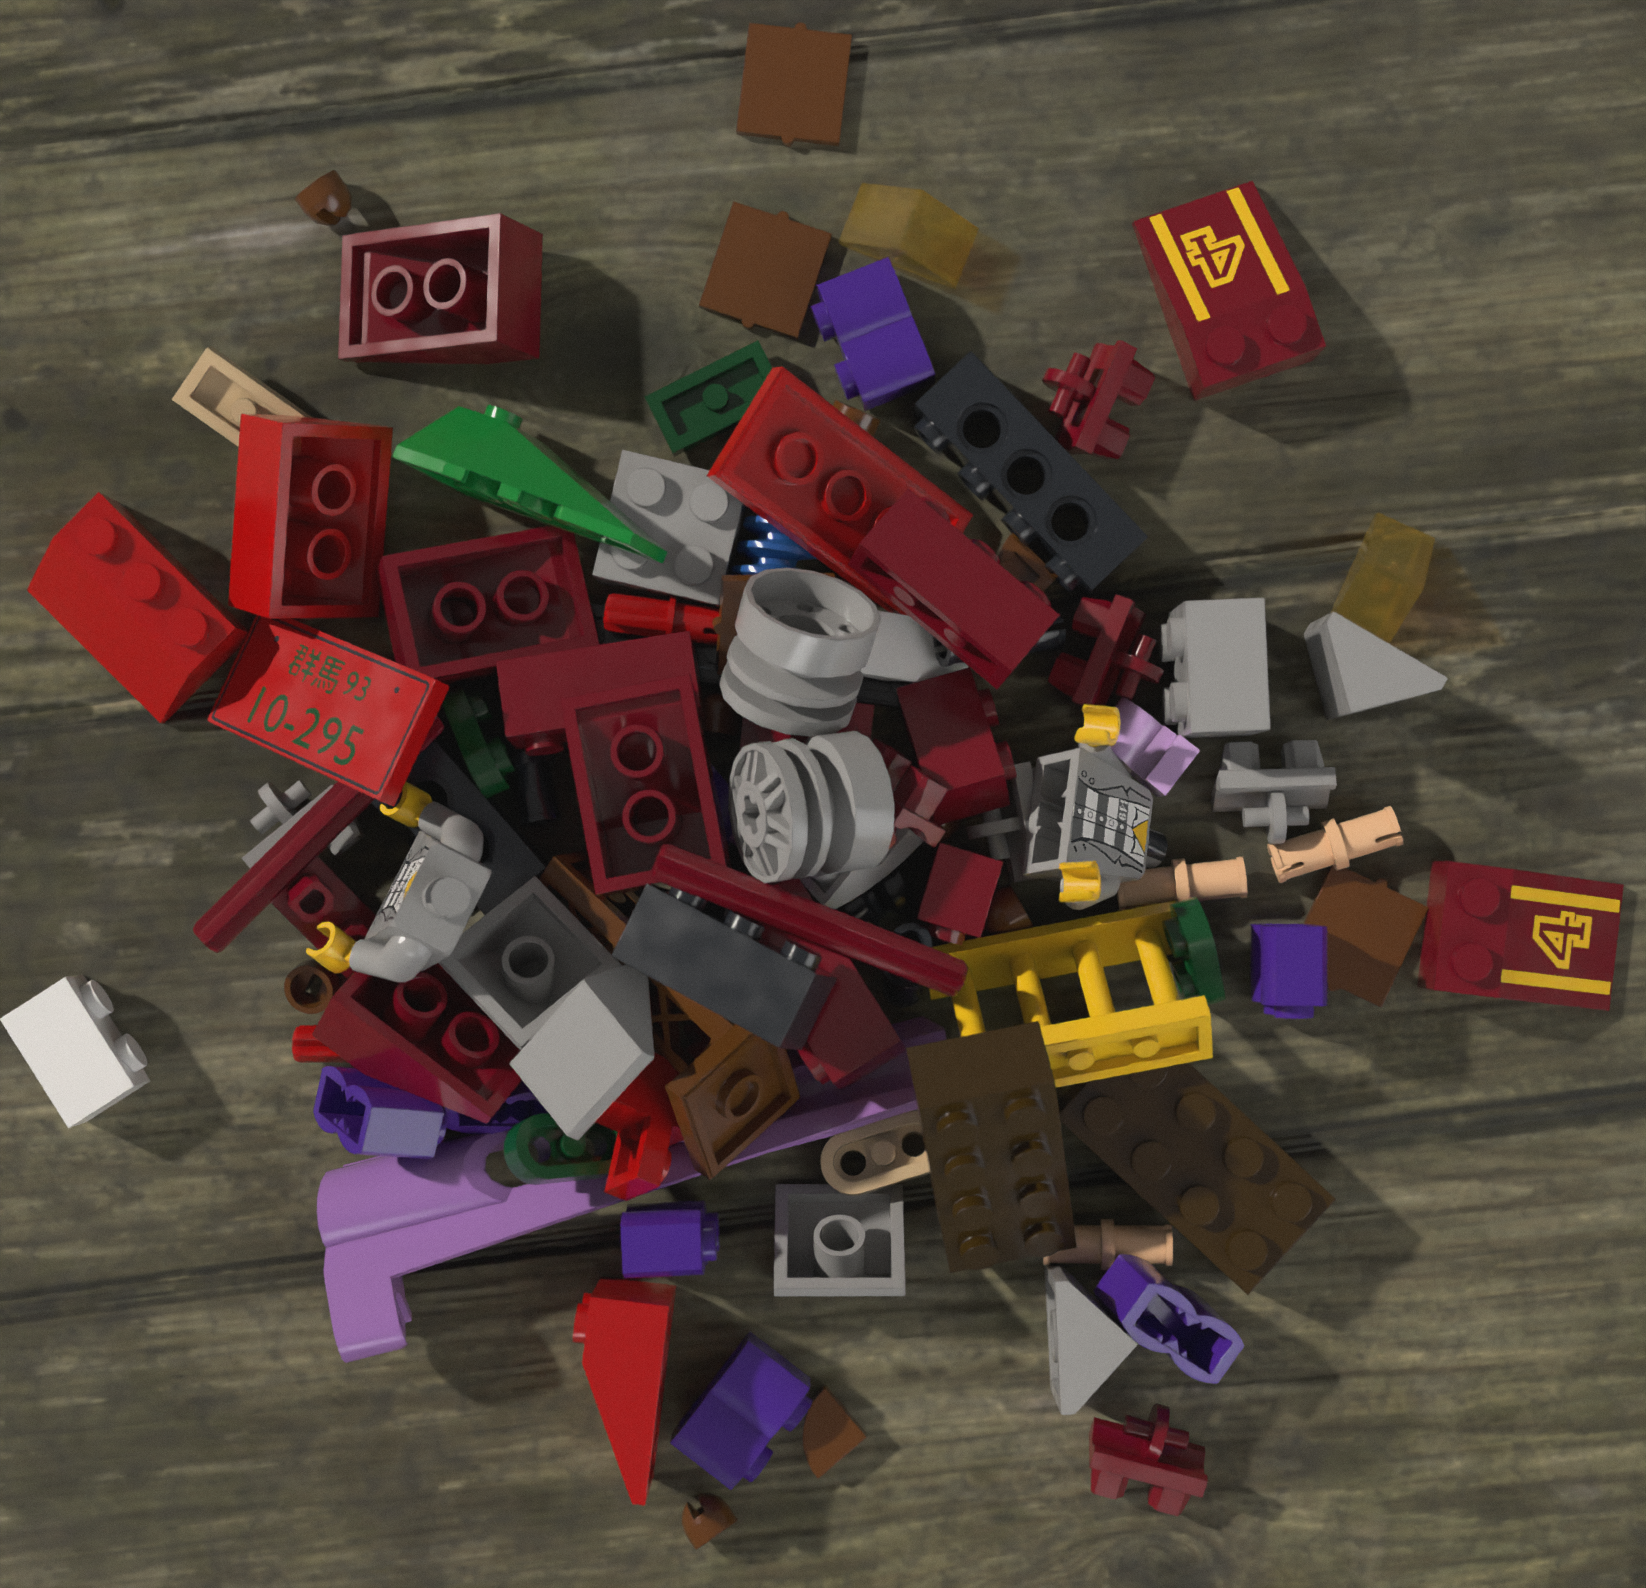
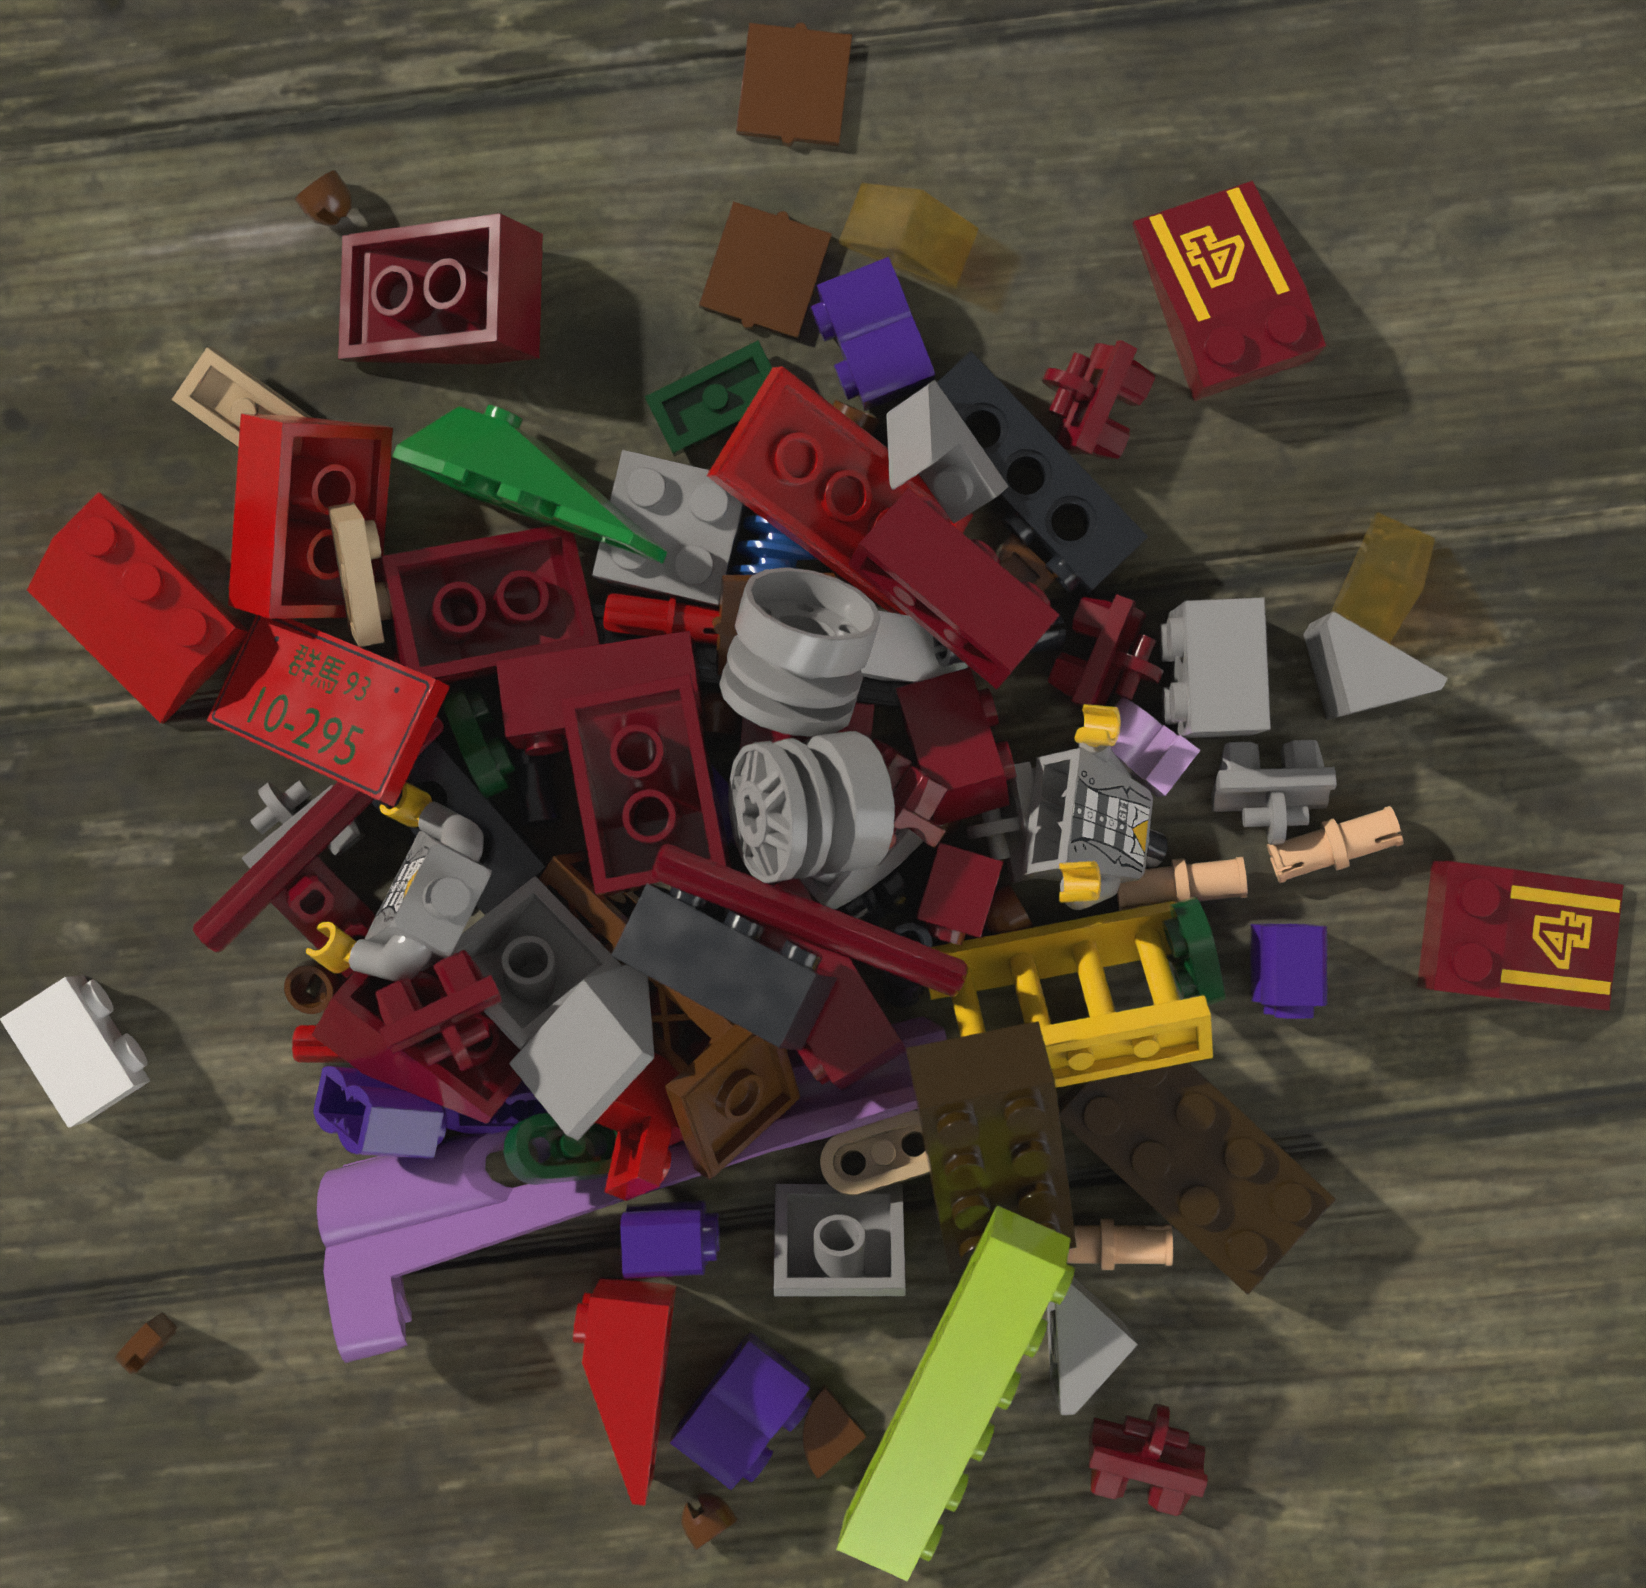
dark purple brick [1093,1254,1244,1383] -> none
reddish brown piece [1303,865,1429,1008] -> none
none -> reddish brown tile [114,1312,178,1375]
none -> tan plate [328,502,391,647]
none -> dark red hips [376,950,502,1072]
none -> lime brick [836,1206,1075,1581]
none -> light grey slope [887,380,1009,524]

